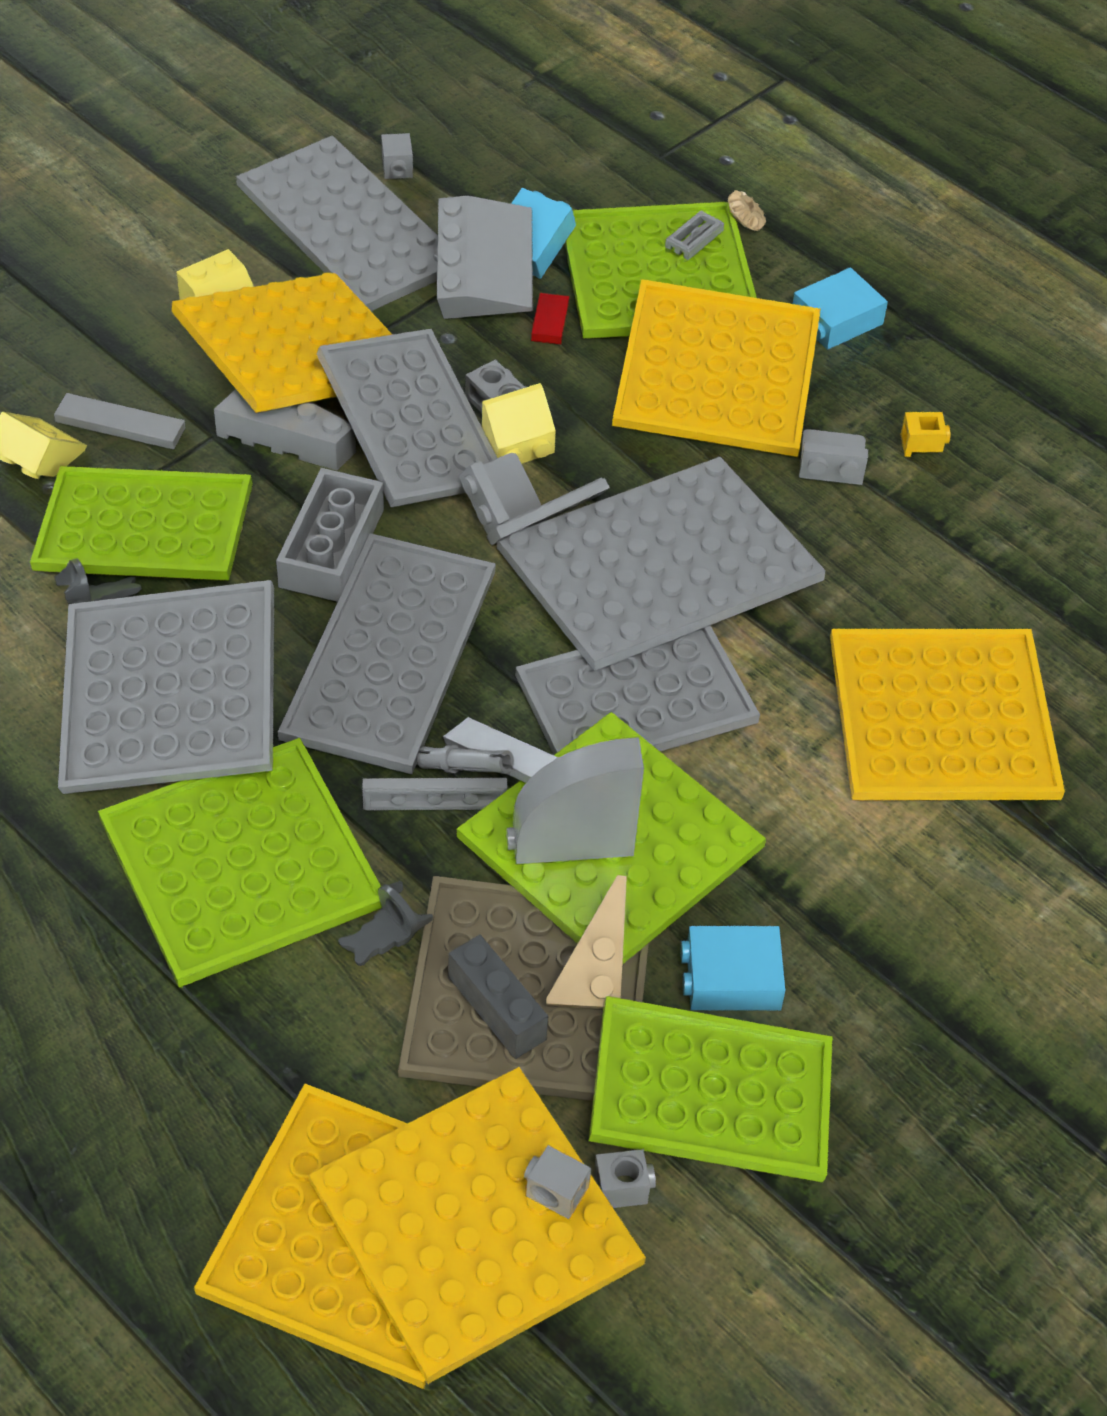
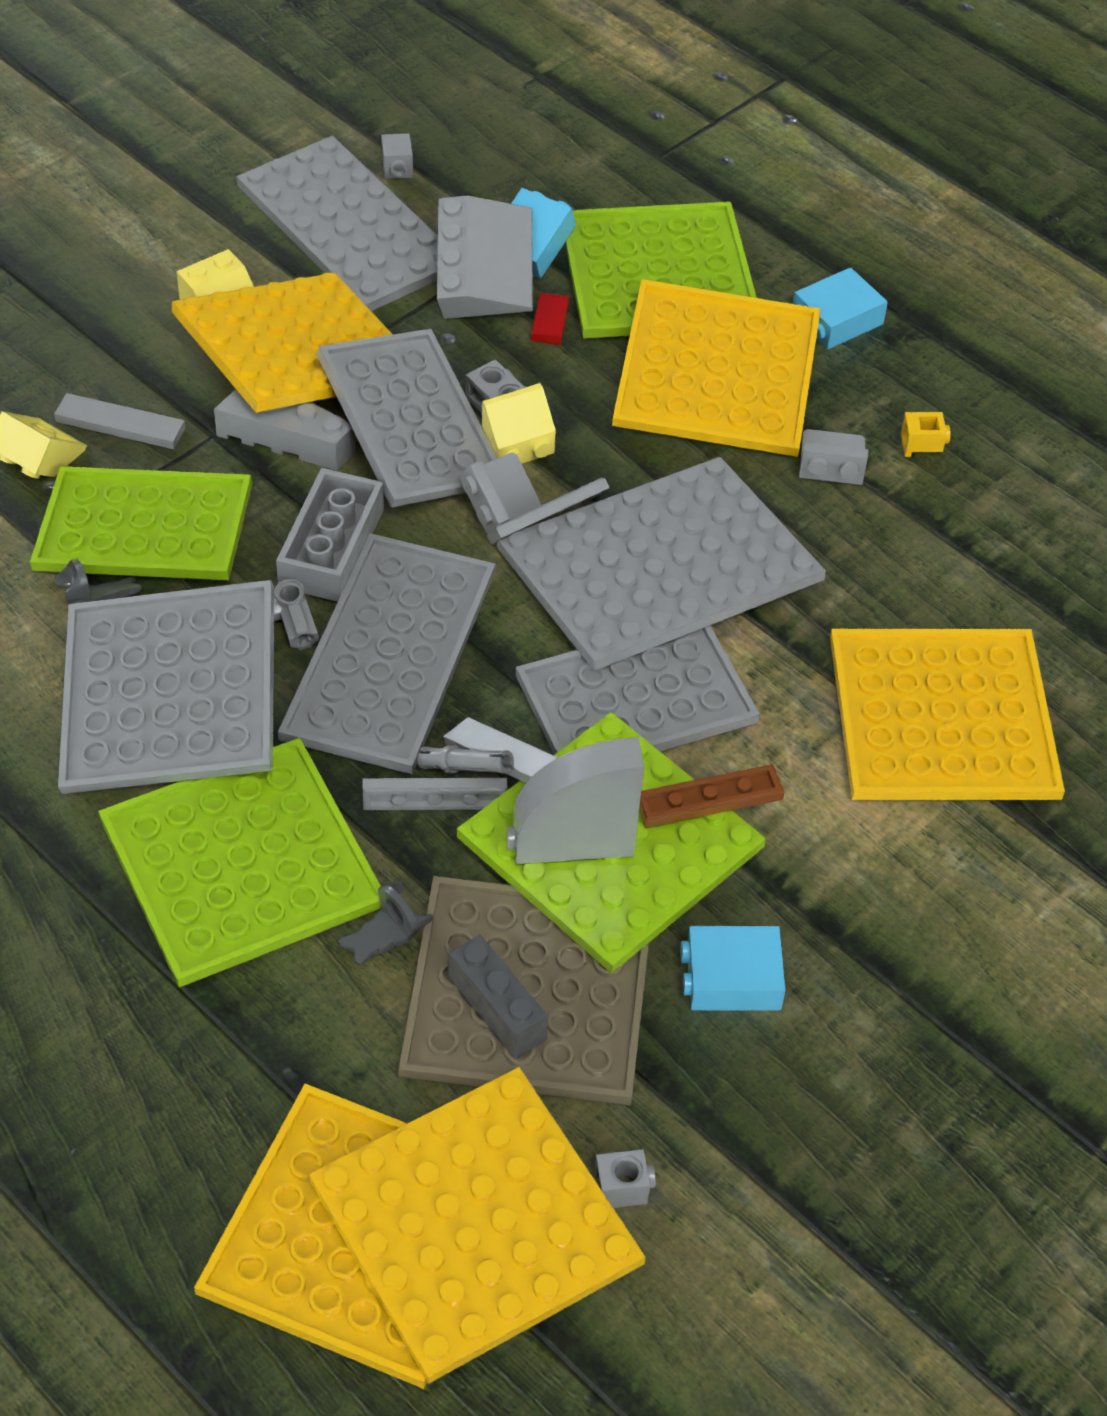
light grey brick [524,1145,591,1219] -> none
tan wing [546,875,627,1009] -> none
lime plate [589,996,832,1182] -> none
light grey tile [665,211,724,260] -> none
tan gear [728,190,766,231] -> none
none -> light grey piece [274,579,319,650]
none -> dark orange tile [639,764,785,828]

